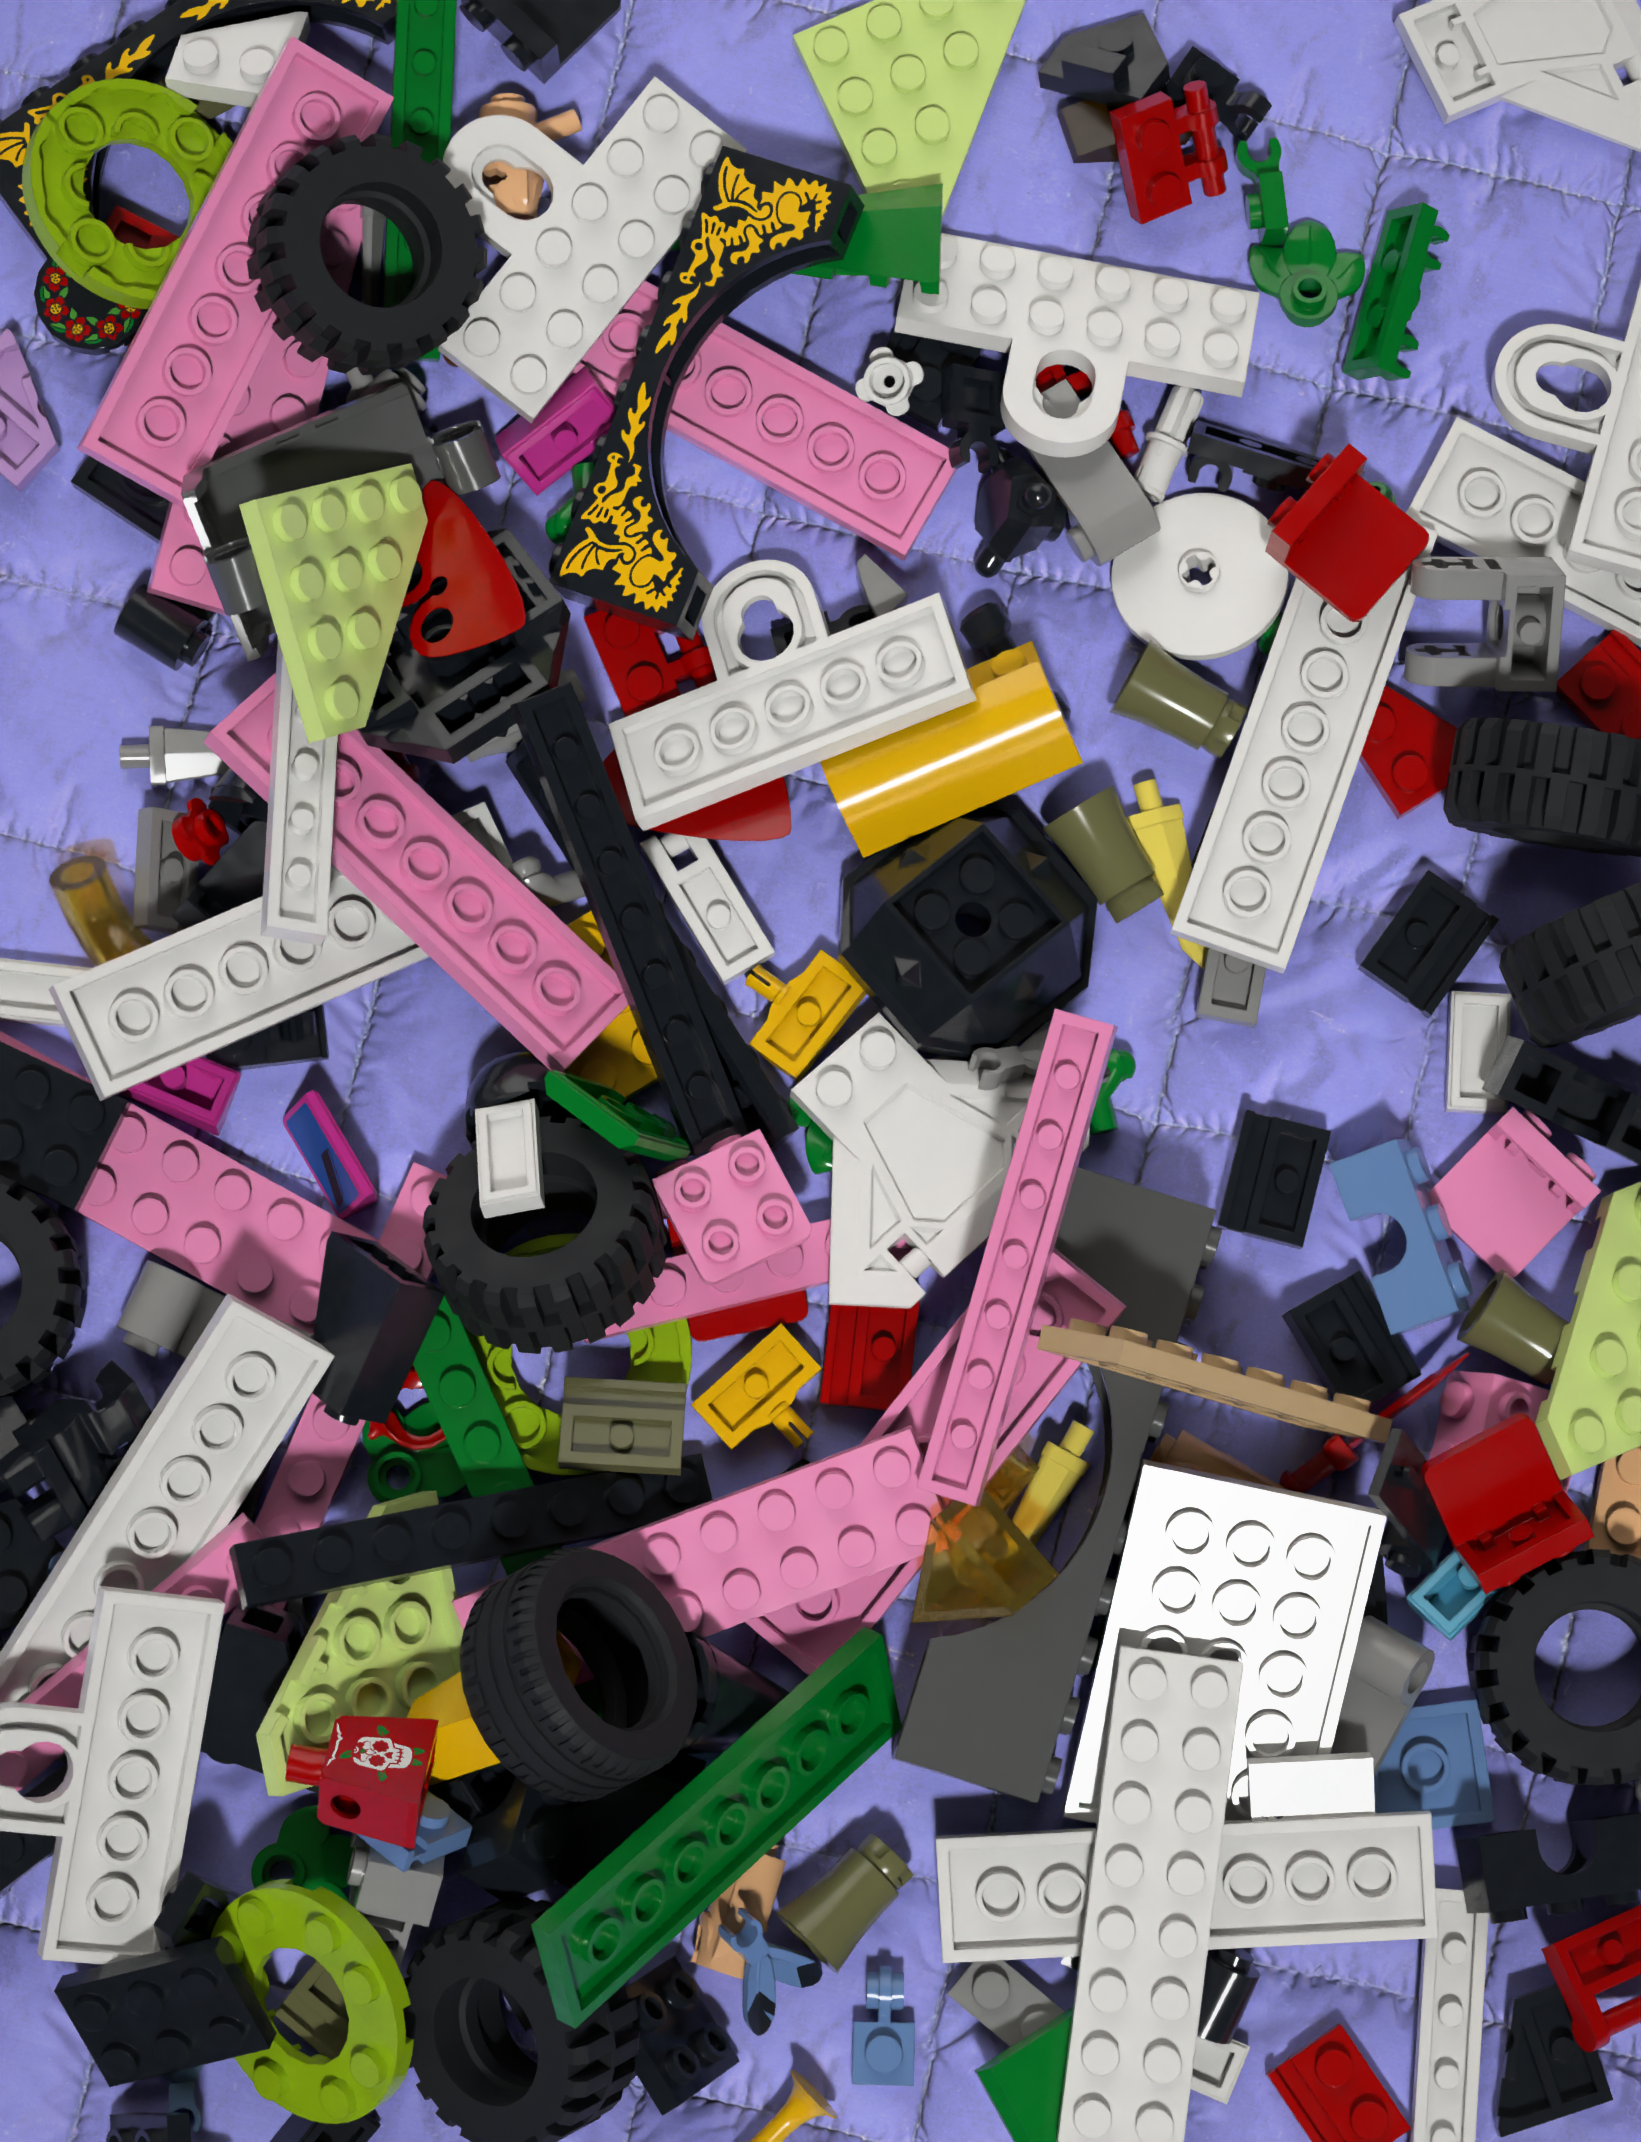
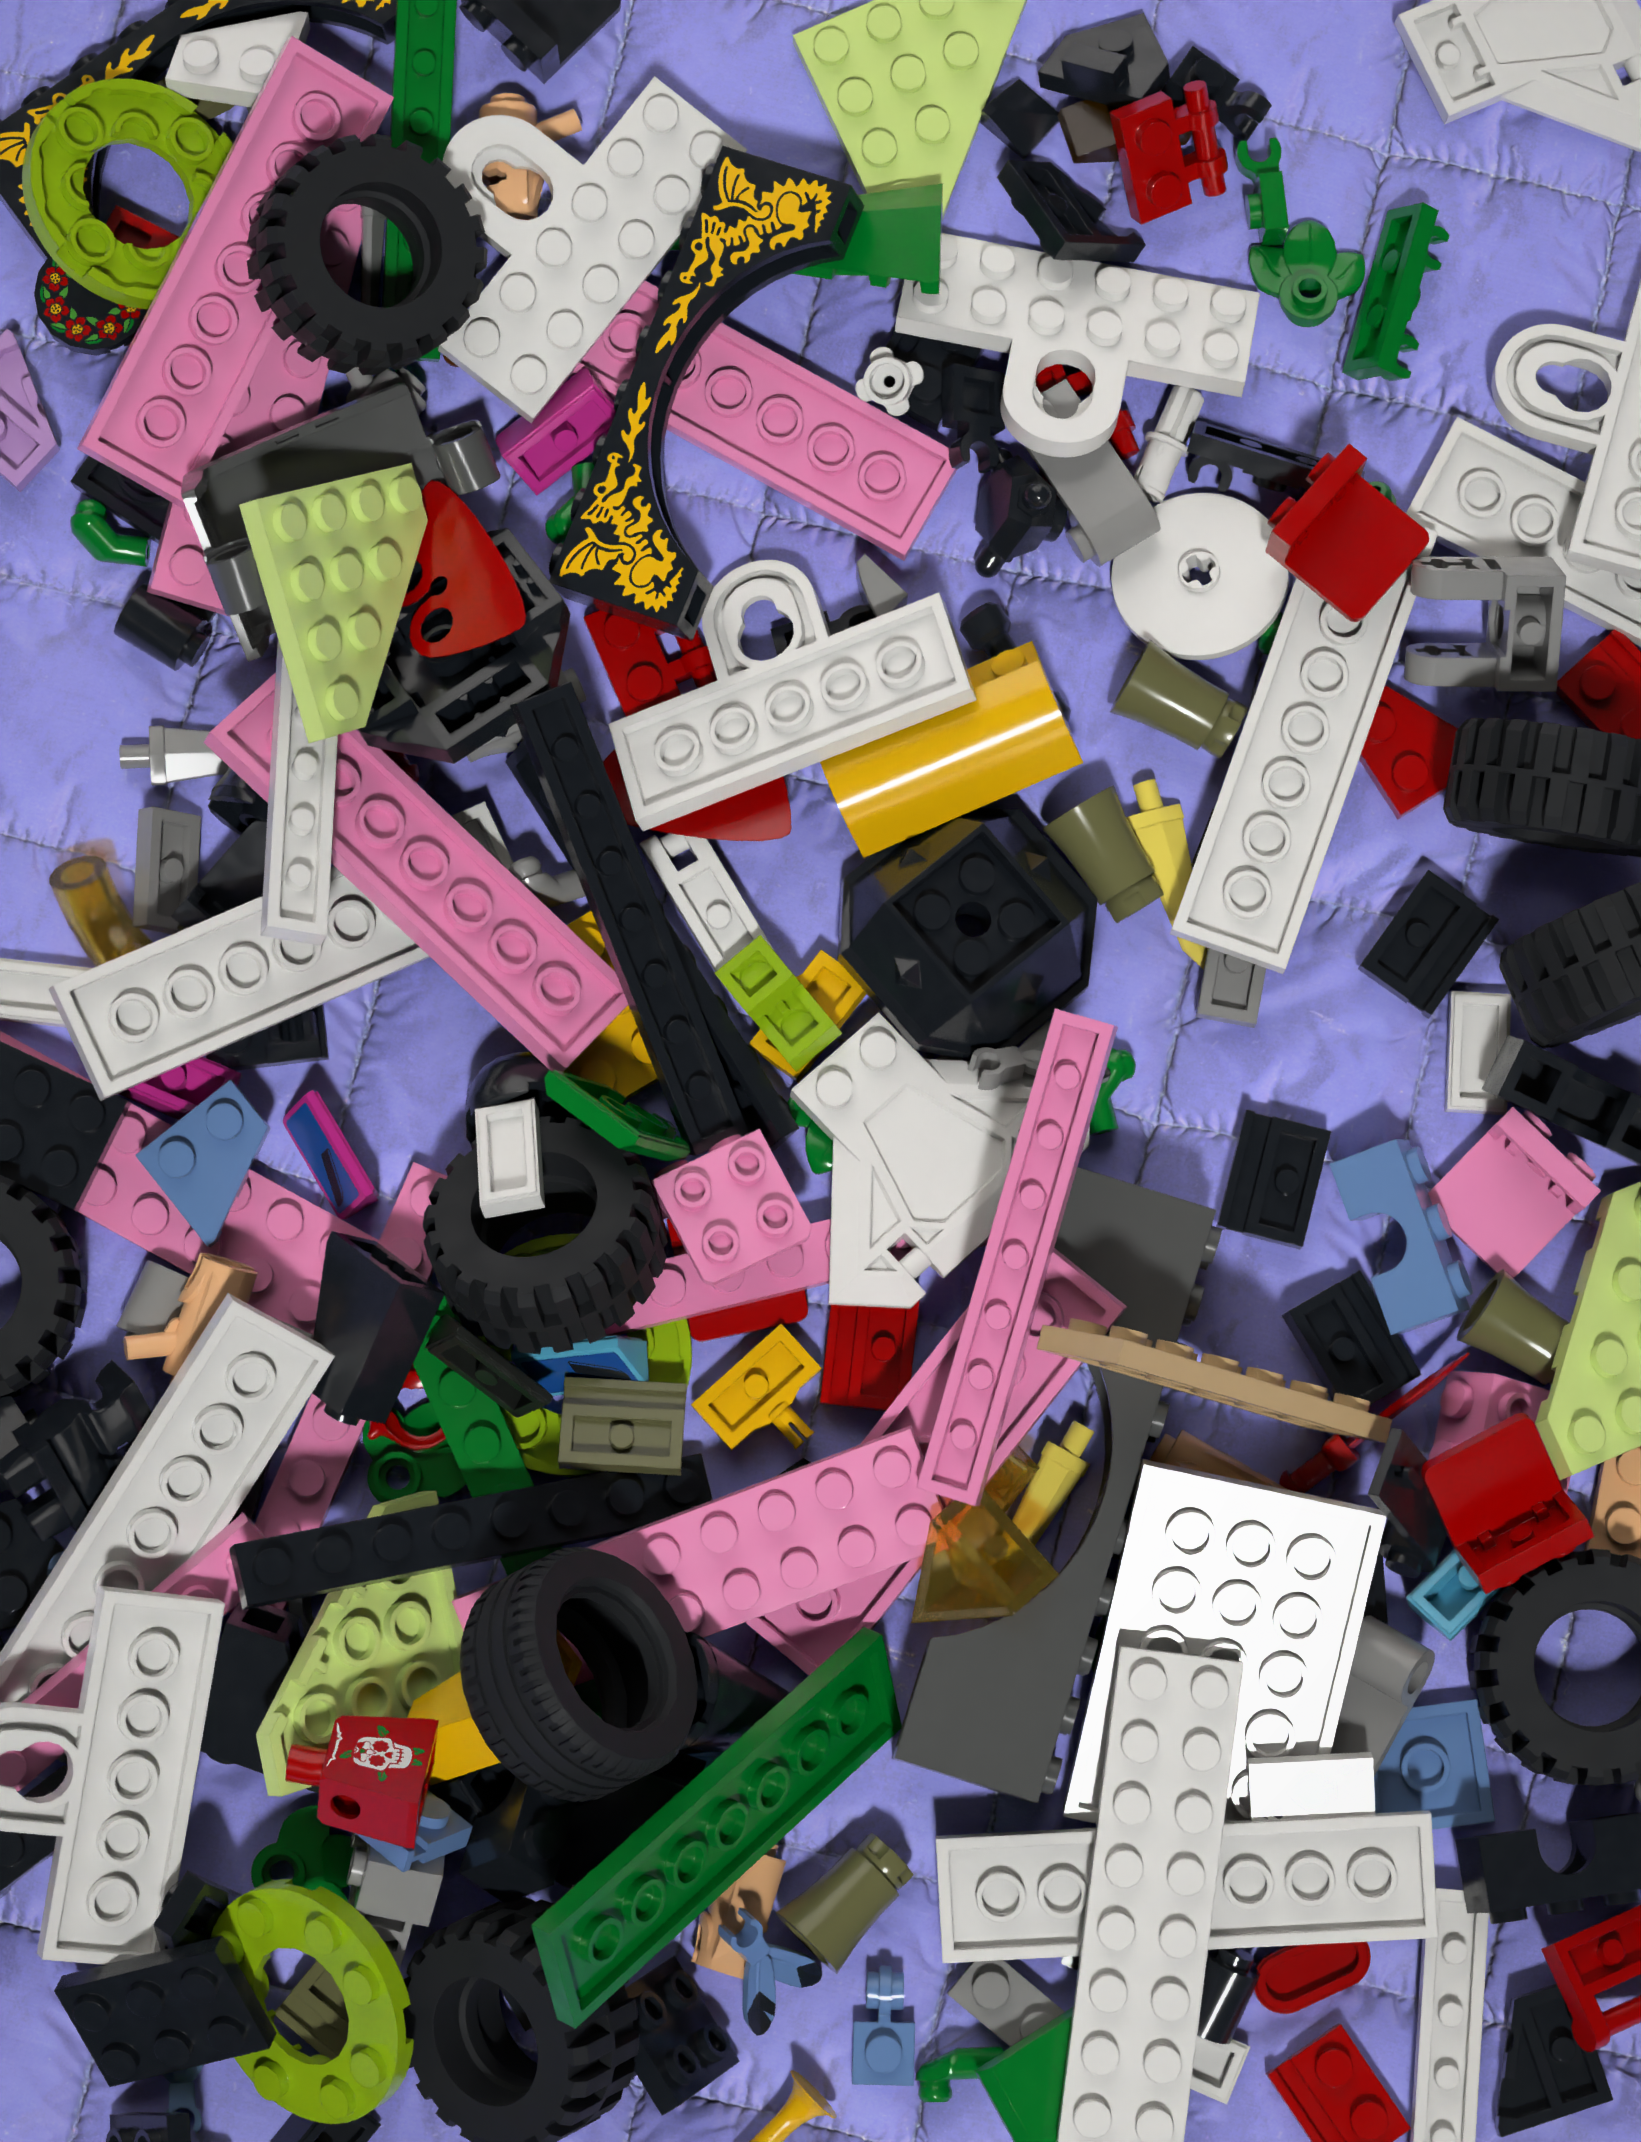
red plate [172,797,229,866] -> none
none -> green arm [70,499,151,567]
none -> light nougat piece [124,1253,258,1384]
none -> medium blue wing [135,1080,271,1247]
none -> pearl dark grey slope [425,1314,553,1418]
none -> slope [511,1335,649,1396]
none -> lime slope [714,935,842,1072]
none -> green arm [915,2047,1004,2102]
none -> black slope [980,79,1059,160]
none -> black wing [997,160,1146,262]
none -> red tile [1253,1942,1371,2014]

